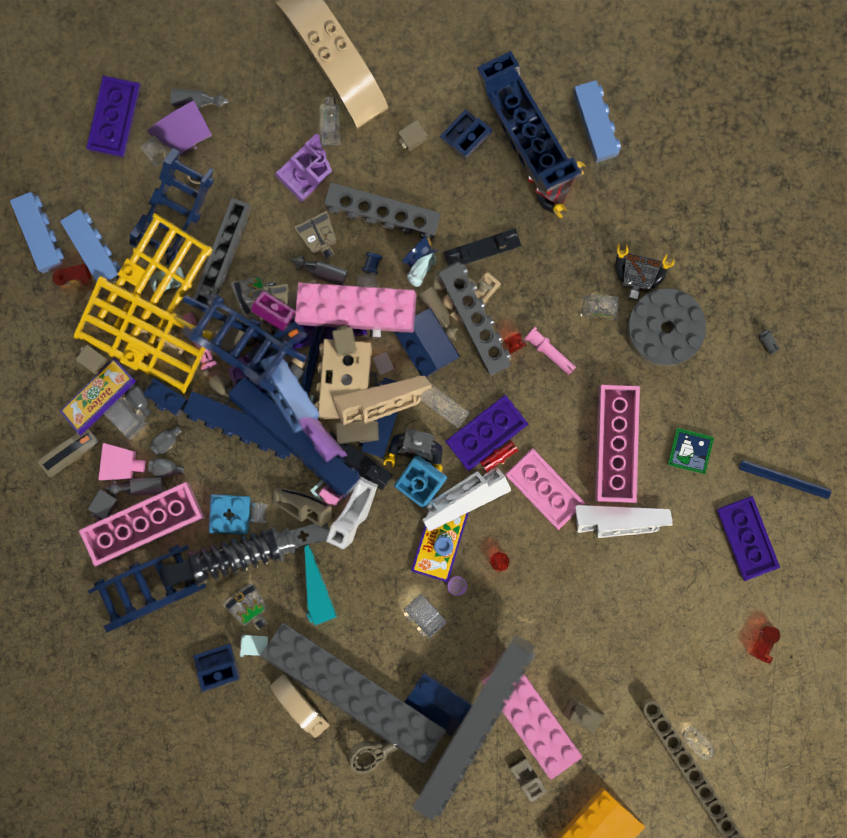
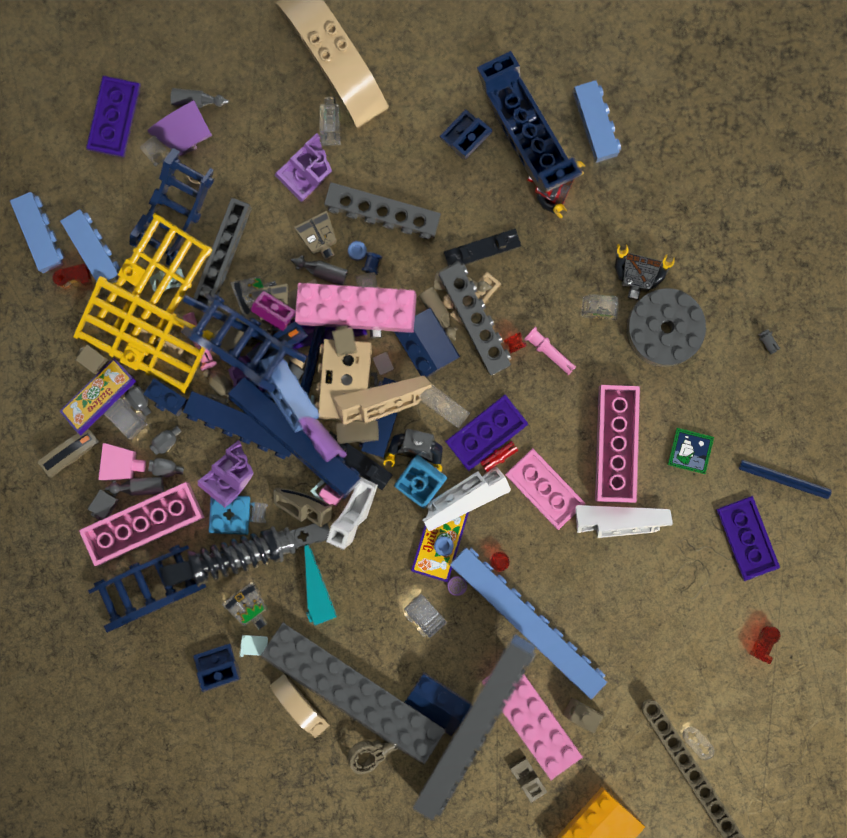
dark tan brick [397,120,428,152] -> none
piece [402,236,439,287] -> none
none -> medium lavender slope [198,440,253,508]
none -> medium blue tile [348,241,367,261]
none -> medium blue brick [449,548,607,699]

